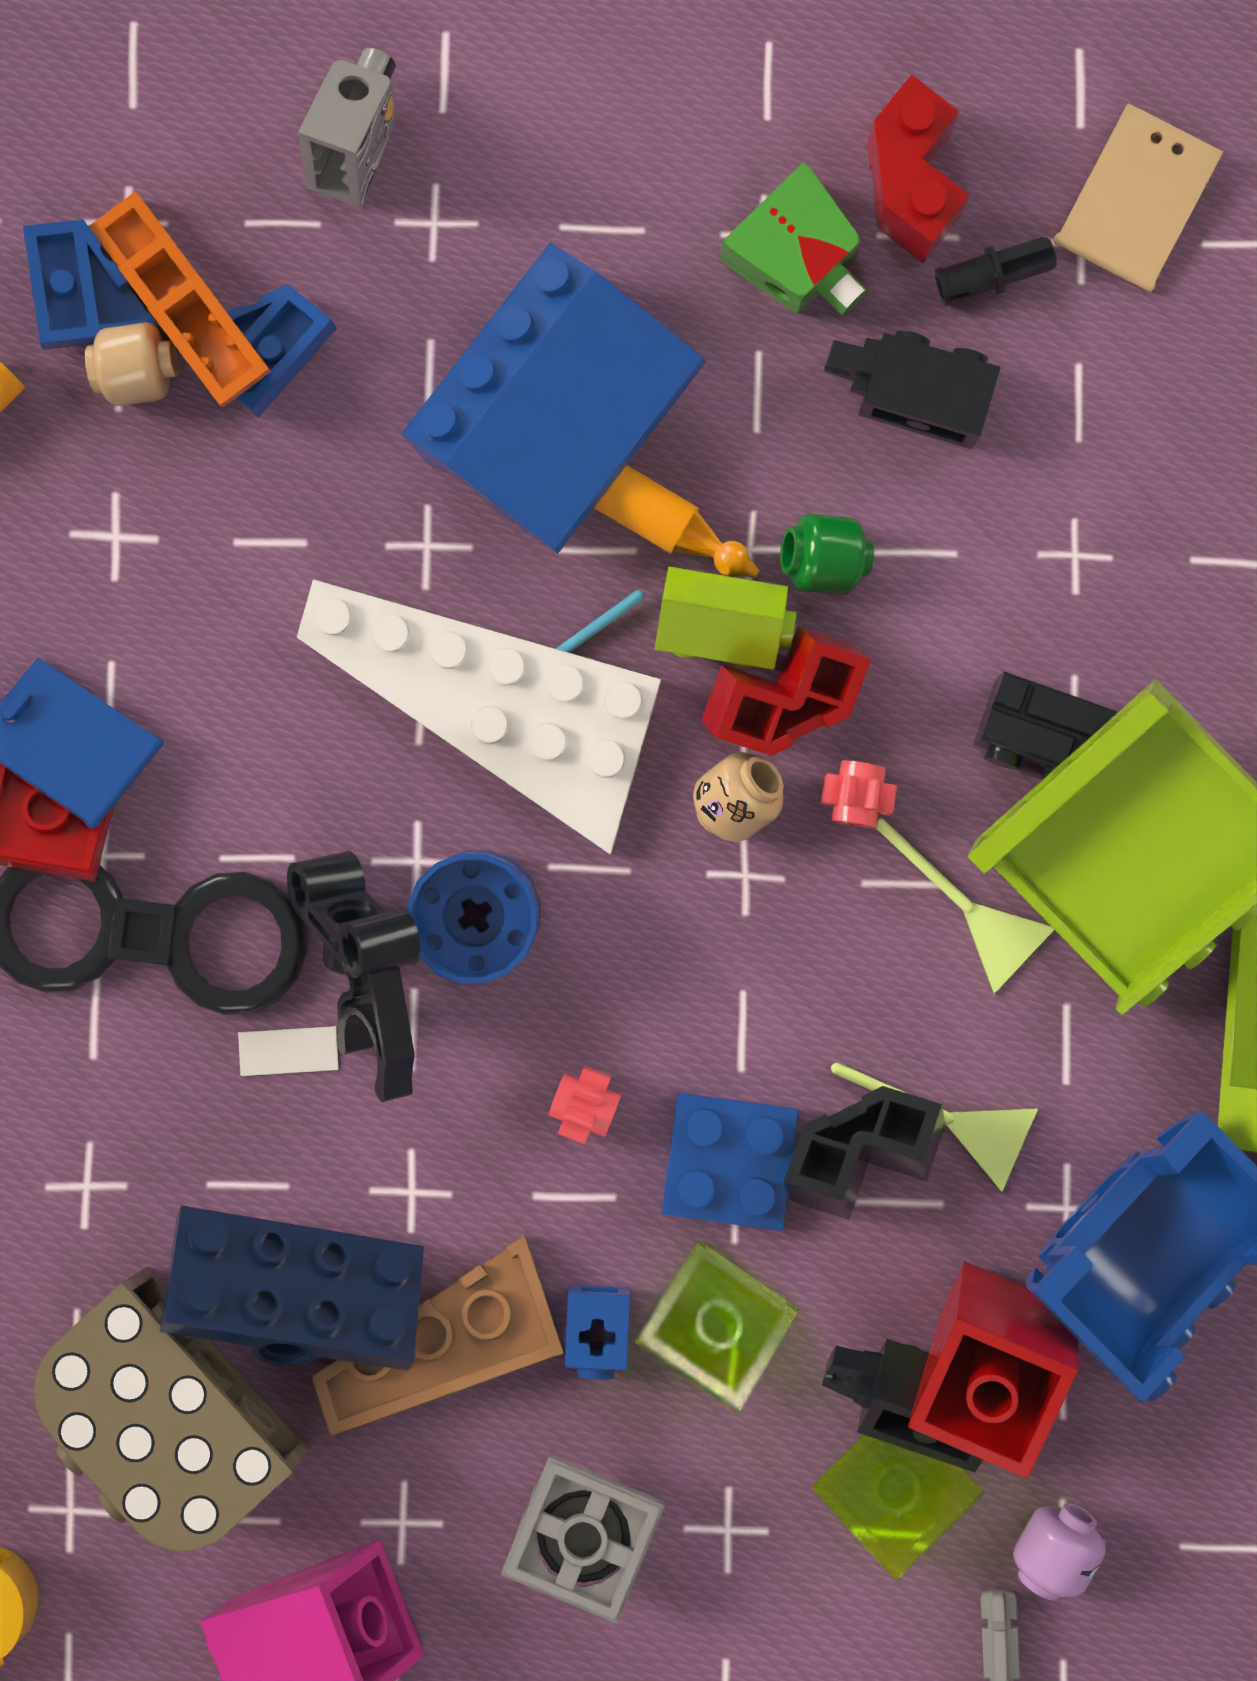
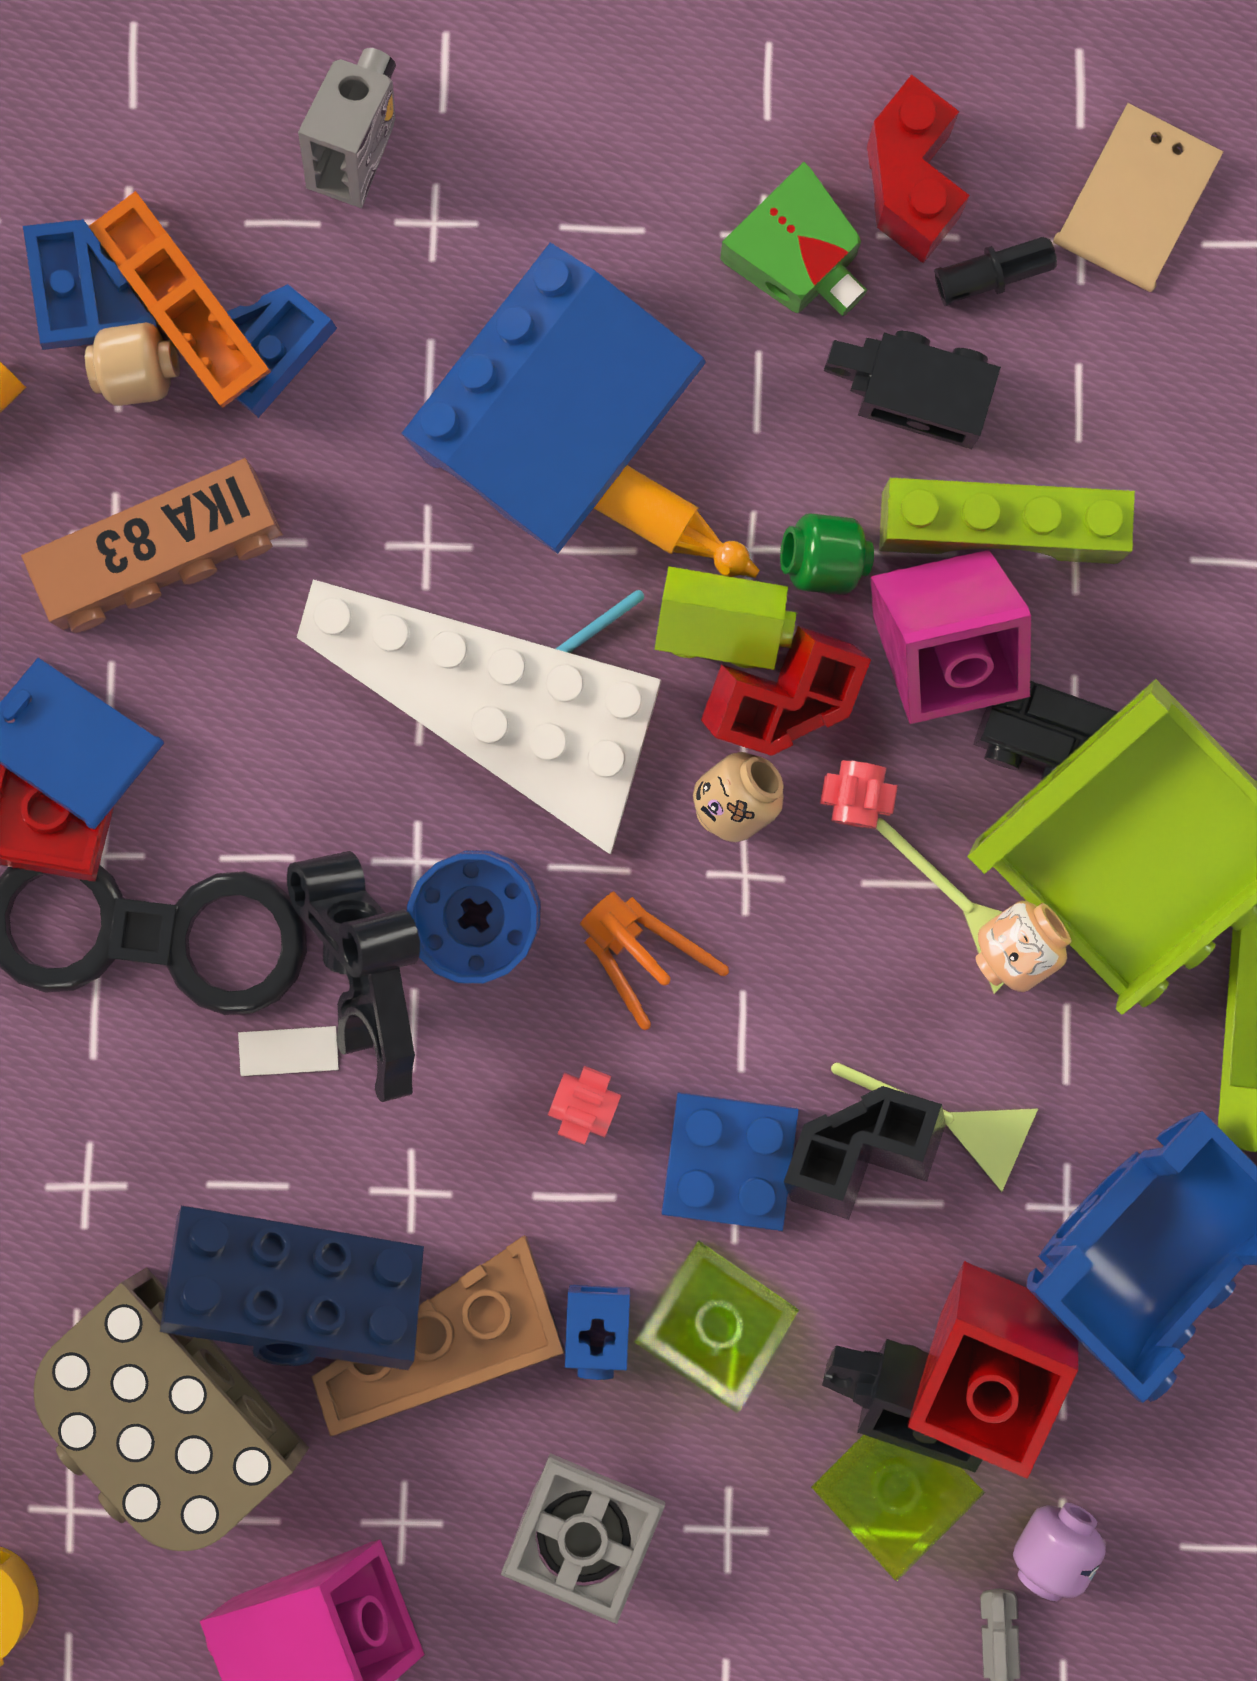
none -> nougat brick [21,458,283,633]
none -> orange plant [579,891,729,1030]
none -> dark pink slope [870,550,1031,724]
none -> lime arch [879,478,1135,564]
none -> light nougat head [976,900,1071,992]

